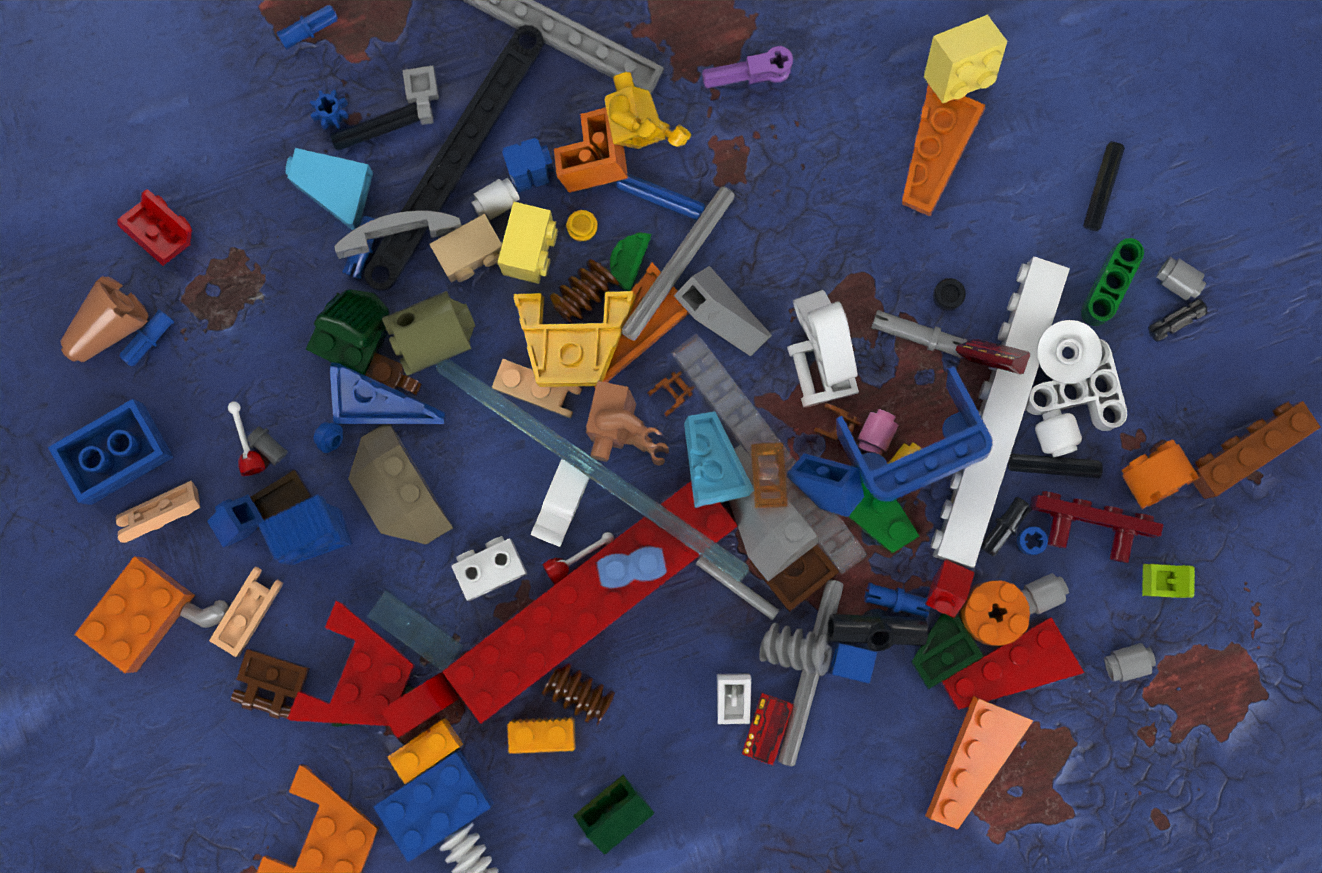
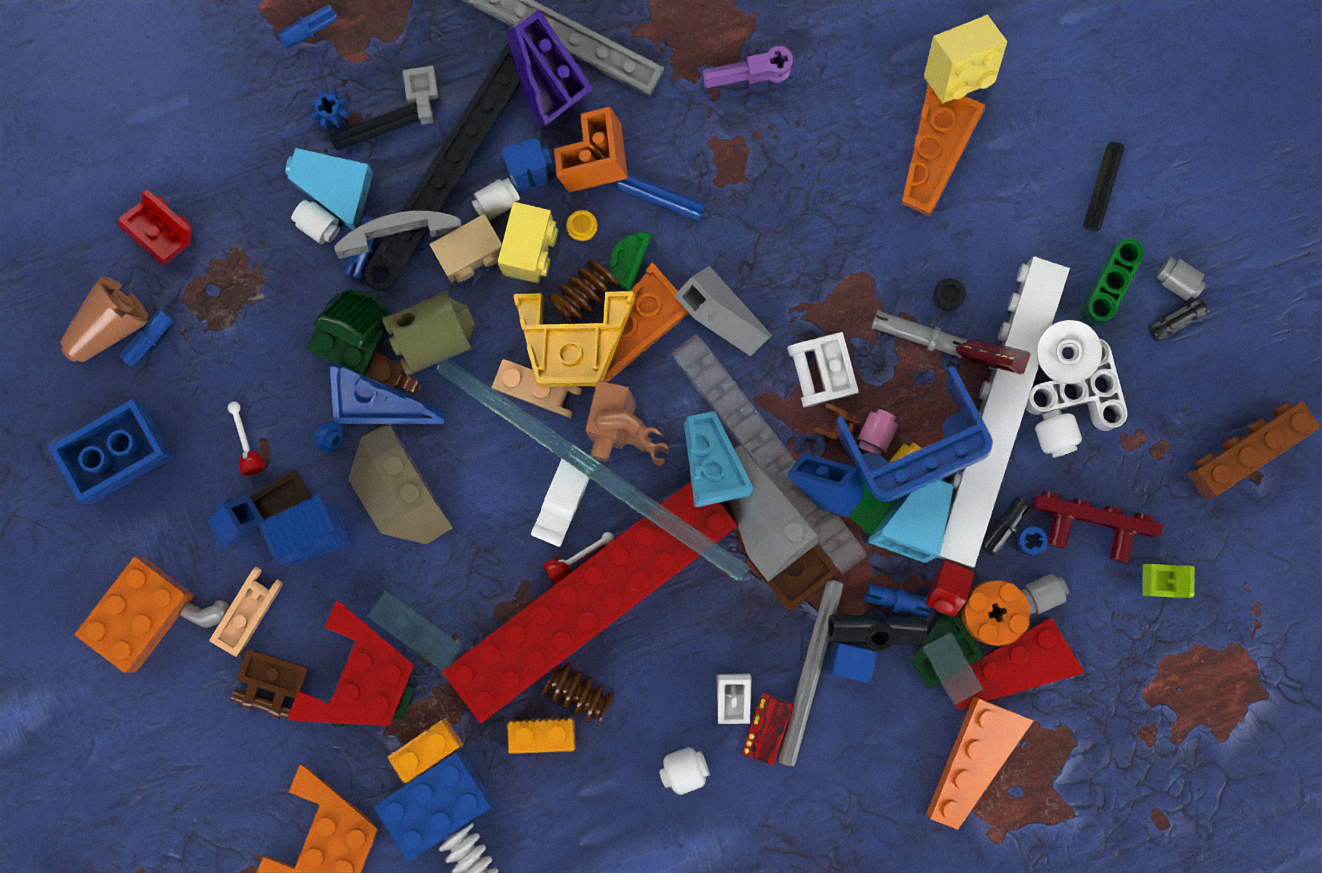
light nougat hinge [116,480,201,543] -> none
dark grey pin [247,426,288,466] -> none
red brick [380,672,460,738] -> none
white brick [451,536,528,601] -> none
dark green brick [573,774,655,855] -> none
medium blue brick [597,547,666,588] -> none
yellow torso [604,72,691,149] -> none
light grey axle [622,187,734,341] -> none
dark orange piece [647,371,695,417] -> none
light grey bar [696,554,780,620] -> none
clear orange slope [750,442,788,509] -> none
light grey piece [759,623,832,676] -> none
white beam [793,290,858,387] -> none
black axle [1008,453,1103,478] -> none
light grey brick [1104,643,1156,682] -> none
orange brick [1121,439,1199,509] -> none
none -> white brick [291,200,340,244]
none -> dark purple wedge [505,9,593,128]
none -> white head [659,747,710,795]
none -> medium azure slope [868,479,954,563]
none -> clear light blue tile [922,632,983,705]

